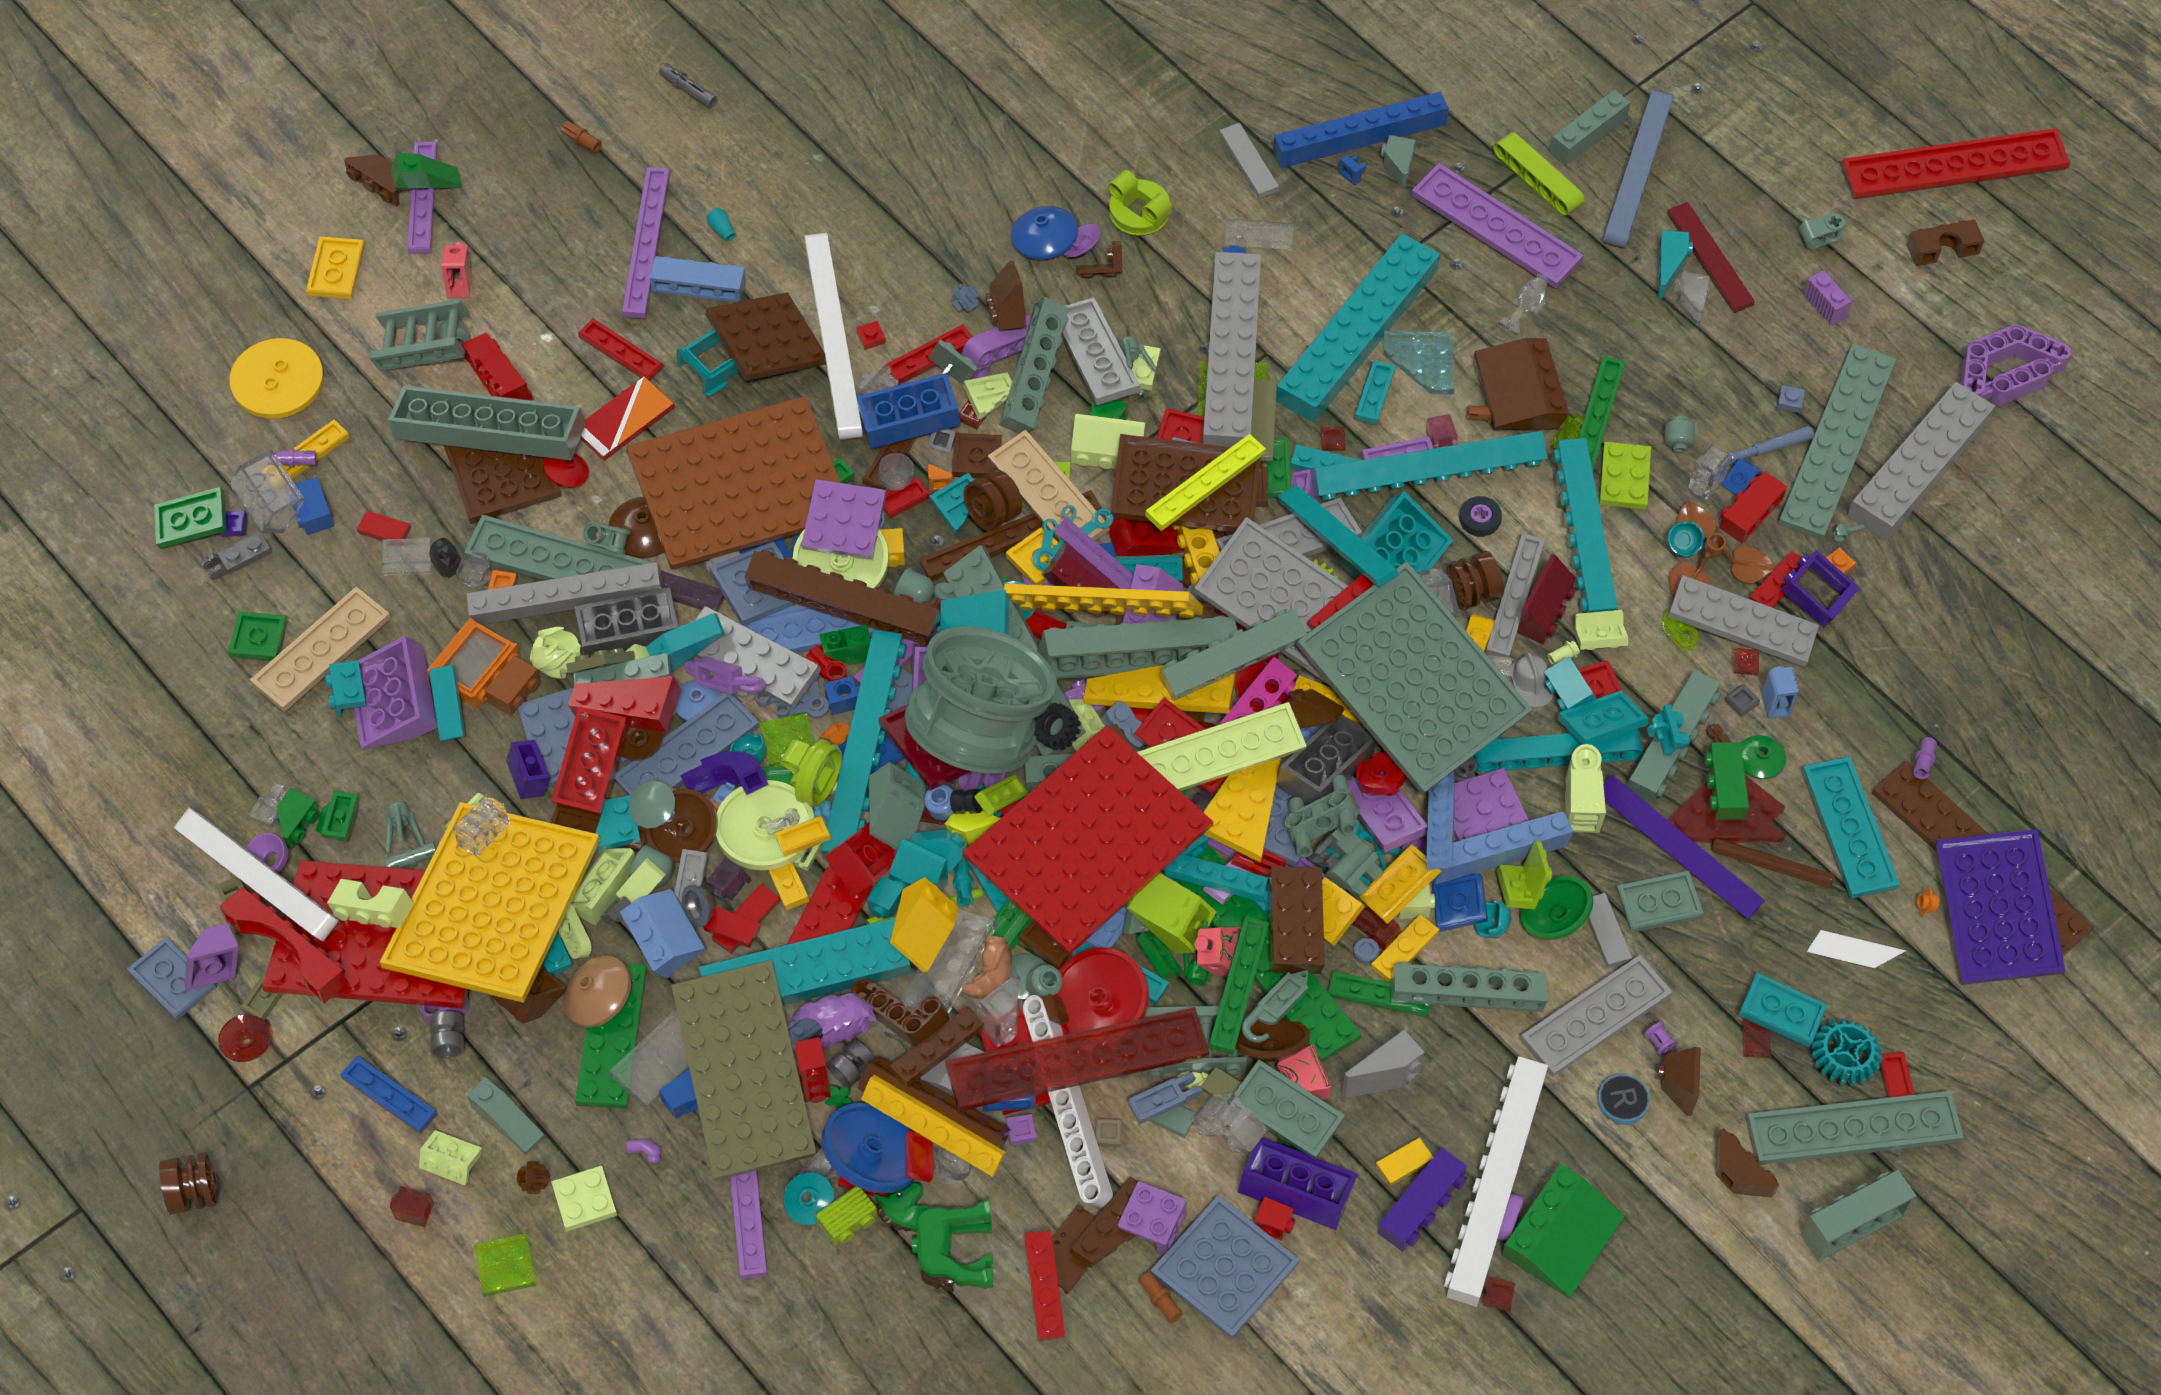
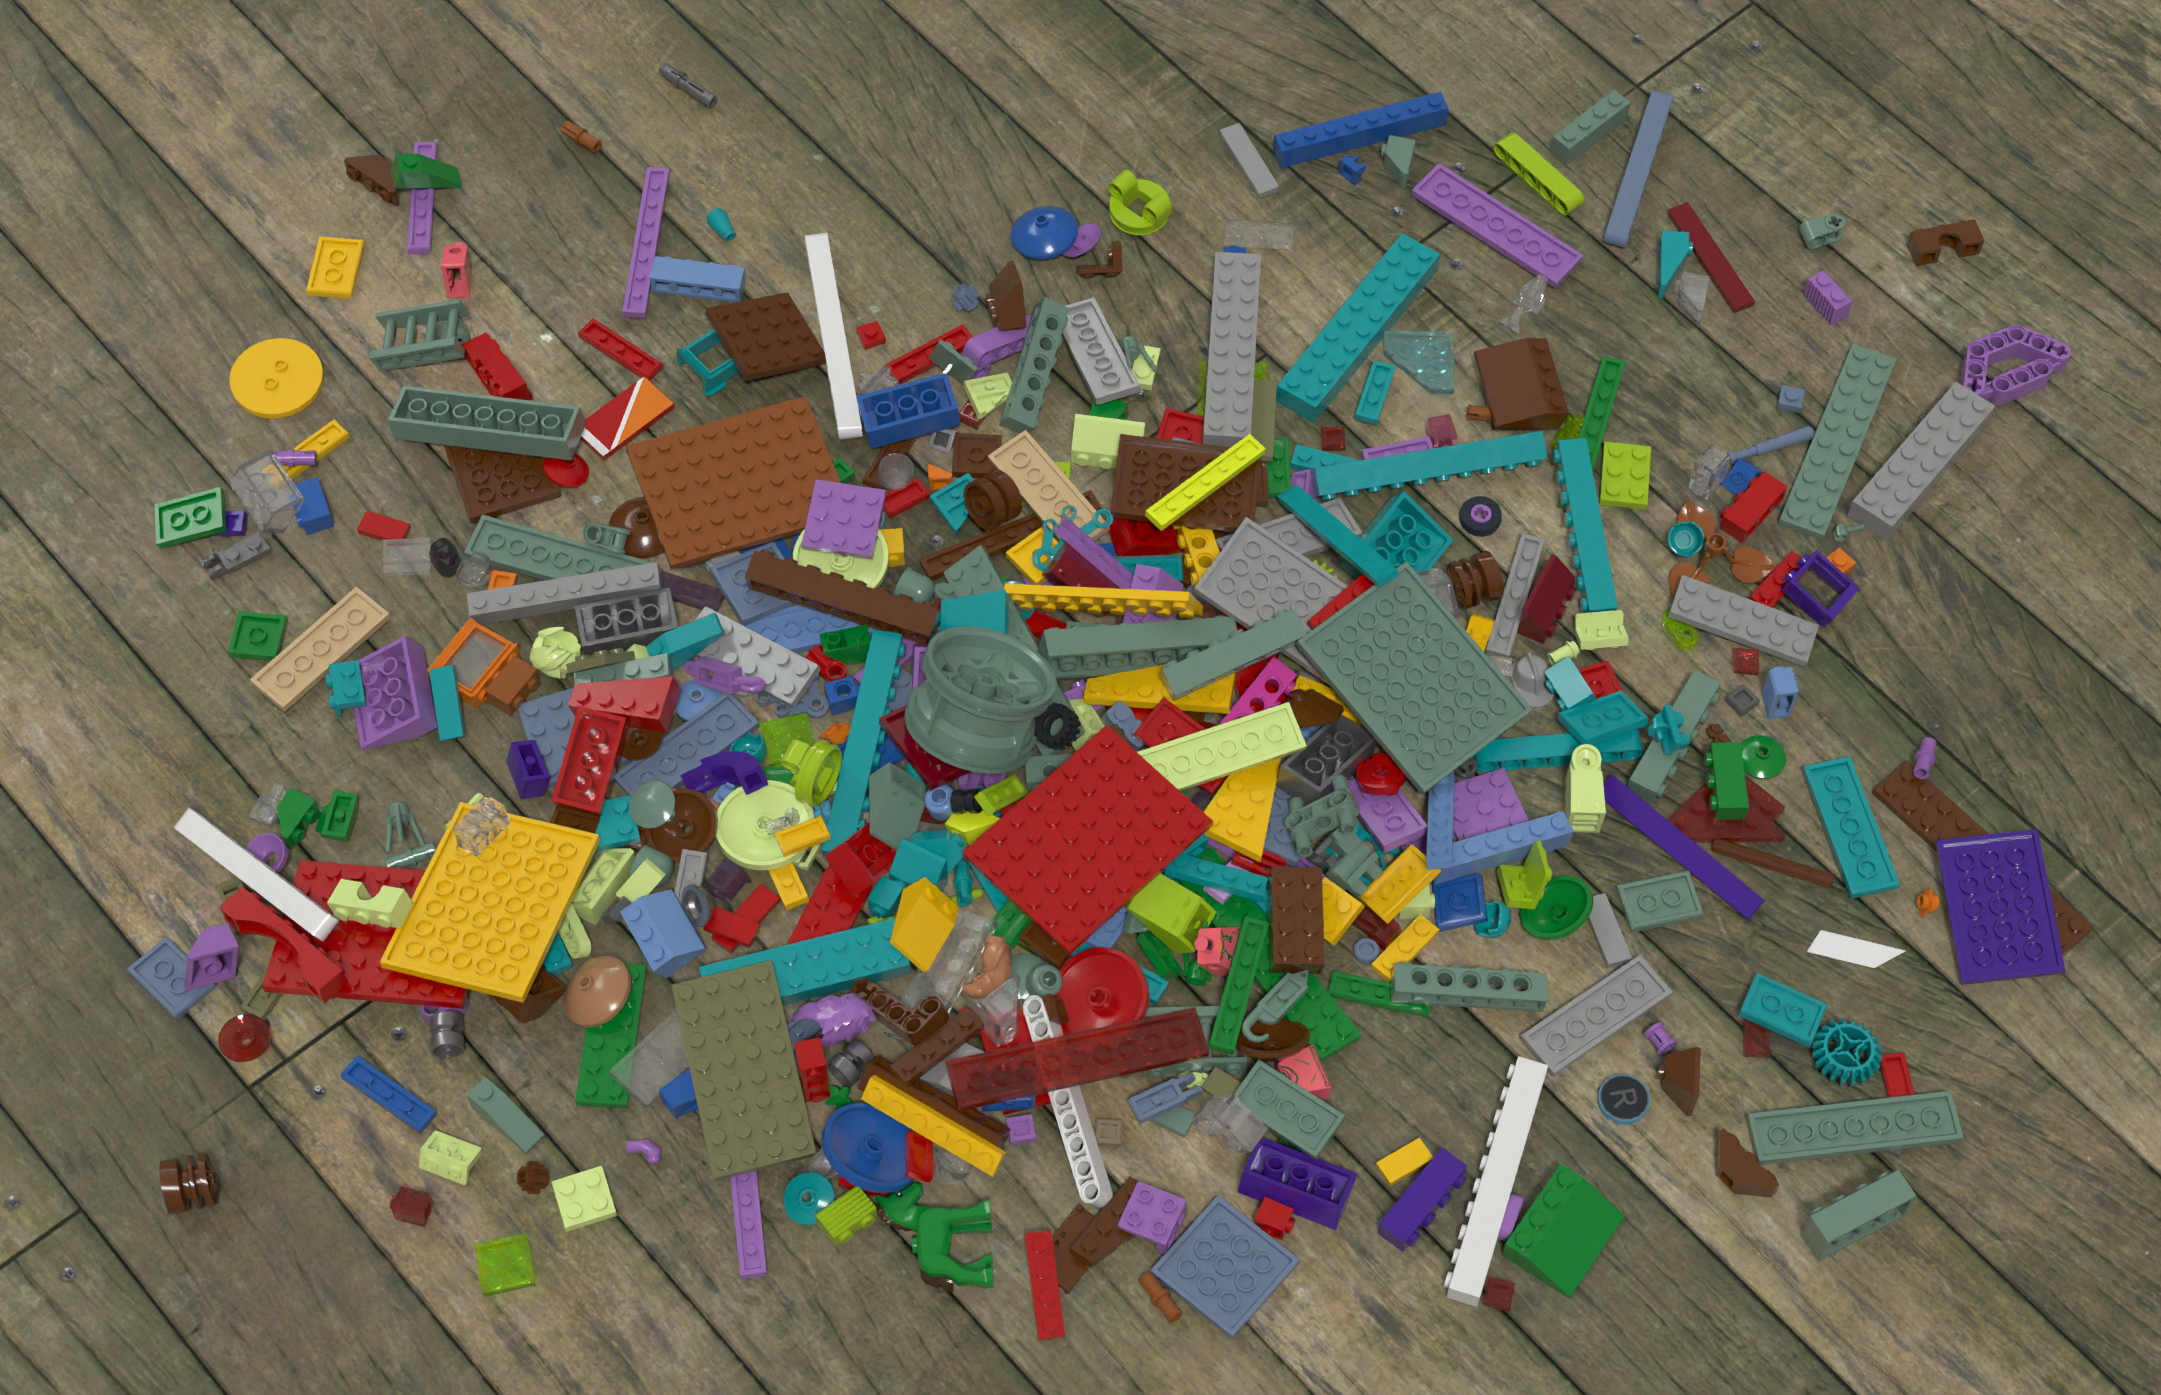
light grey slope [1341,1030,1424,1098] -> none
sand green head [1665,416,1695,452] -> none
red plate [1842,128,2070,199] -> none

